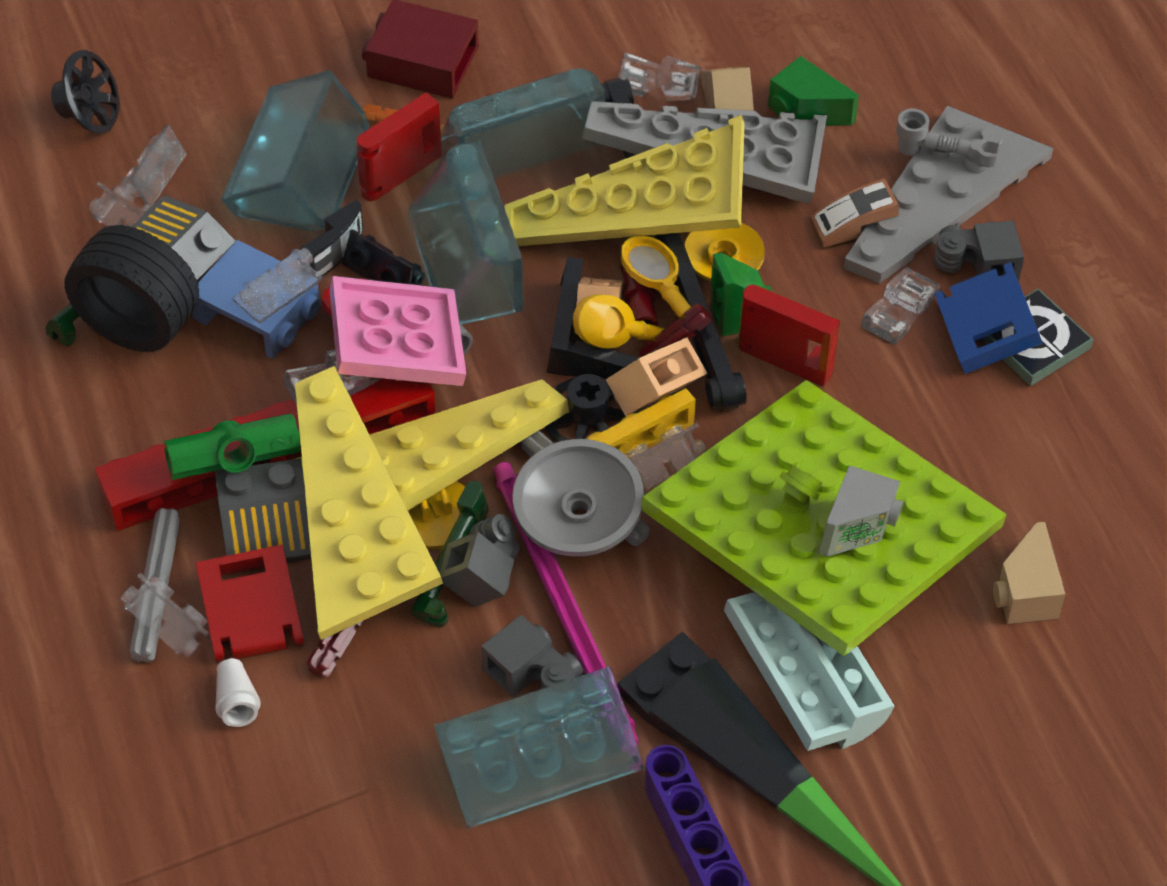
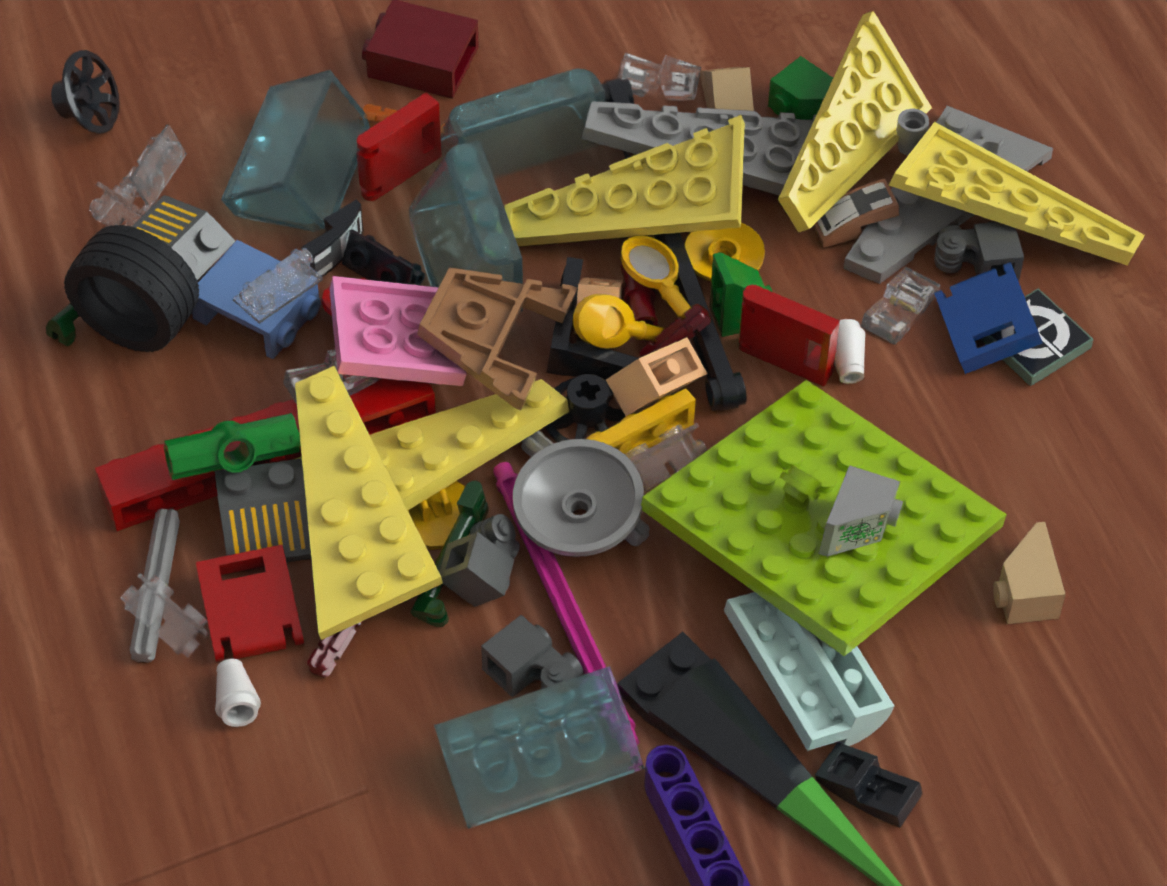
none -> medium nougat wing [417,267,578,410]
none -> light yellow wing [778,11,932,232]
none -> black slope [815,742,923,828]
none -> white cone [834,319,865,384]
none -> light yellow wing [889,122,1145,265]

